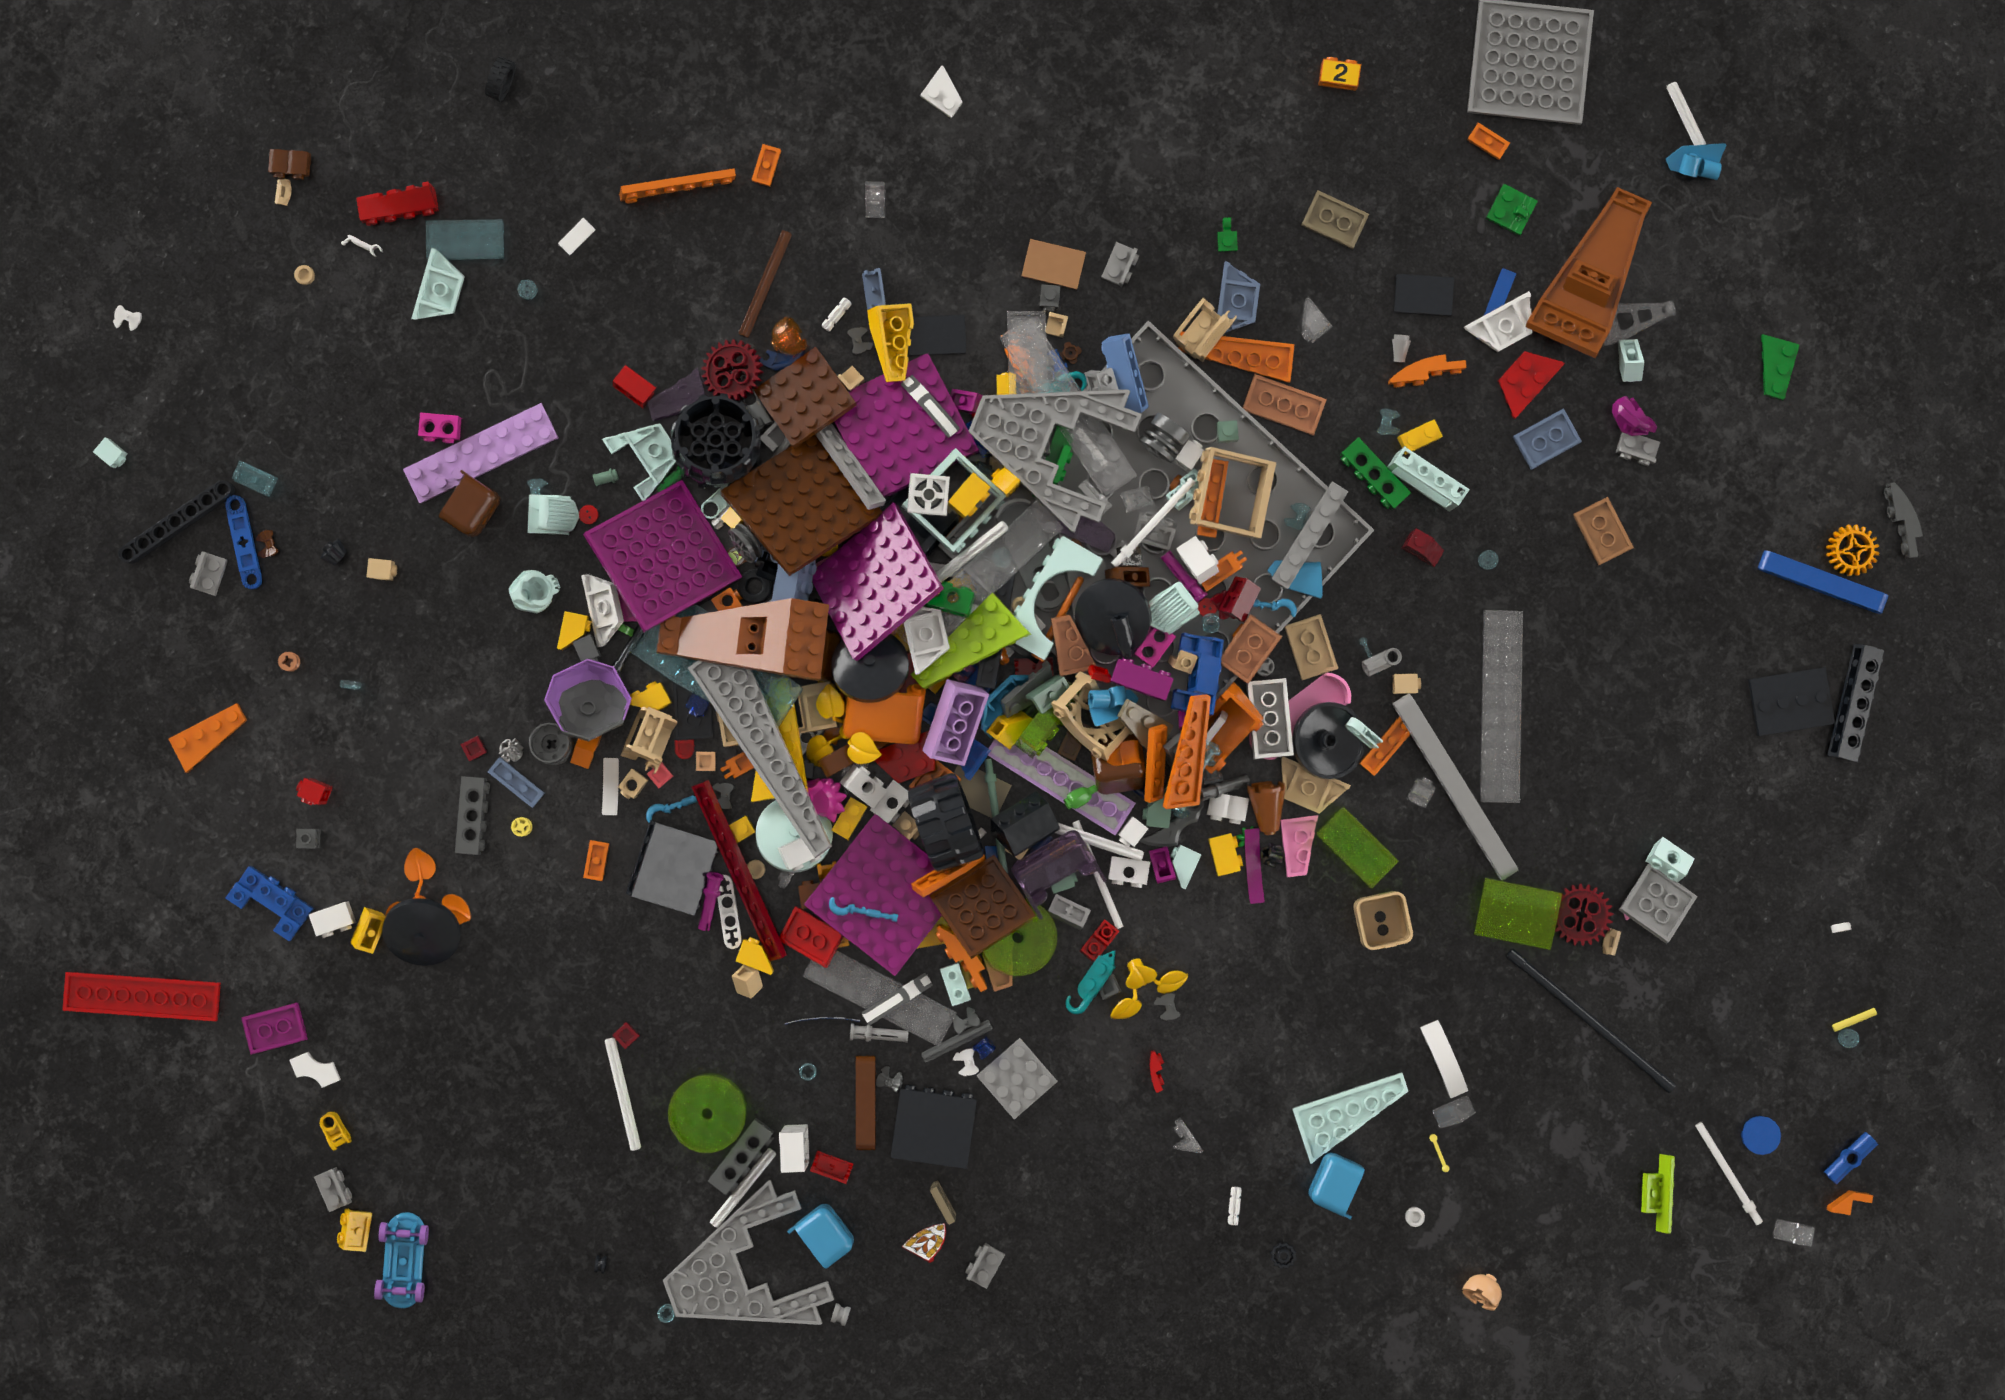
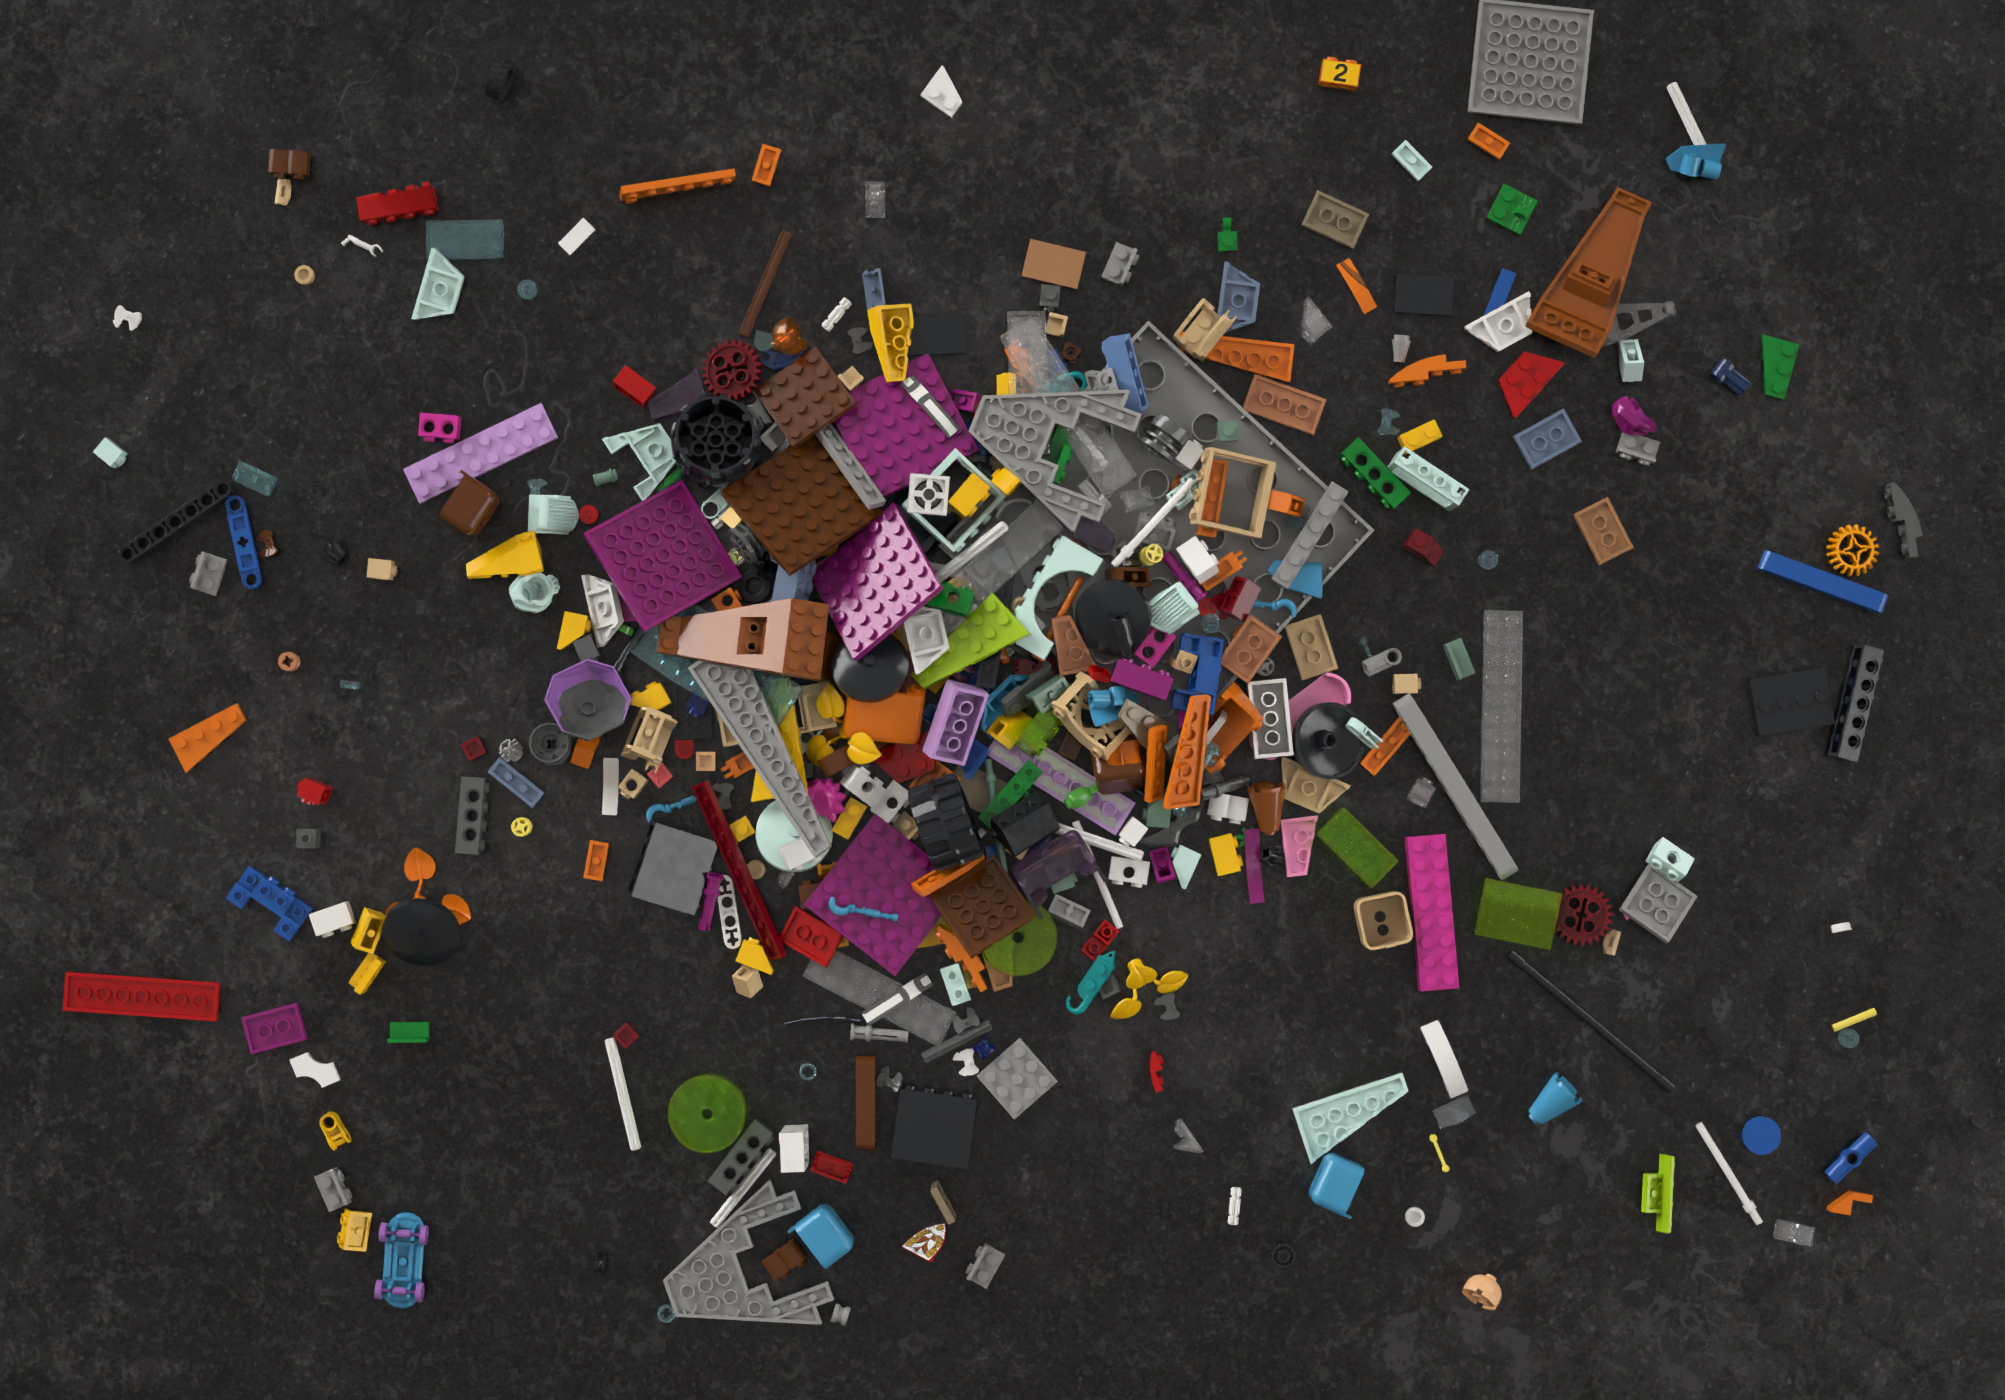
none -> yellow bracket [349,953,386,995]
none -> green panel [387,1022,430,1043]
none -> yellow wedge [466,530,544,579]
none -> clear light blue tile [754,330,775,352]
none -> reddish brown brick [762,1238,807,1281]
none -> green bracket [978,760,1043,829]
none -> light yellow wheel [1139,544,1163,566]
none -> orange brick [1267,490,1306,518]
none -> orange sticker [1336,258,1377,314]
none -> light aqua plate [1391,140,1432,181]
none -> dark pink brick [1404,834,1459,991]
none -> sand green panel [1442,638,1475,680]
none -> dark azure cone [1528,1072,1583,1124]
none -> dark blue piece [1710,358,1750,396]

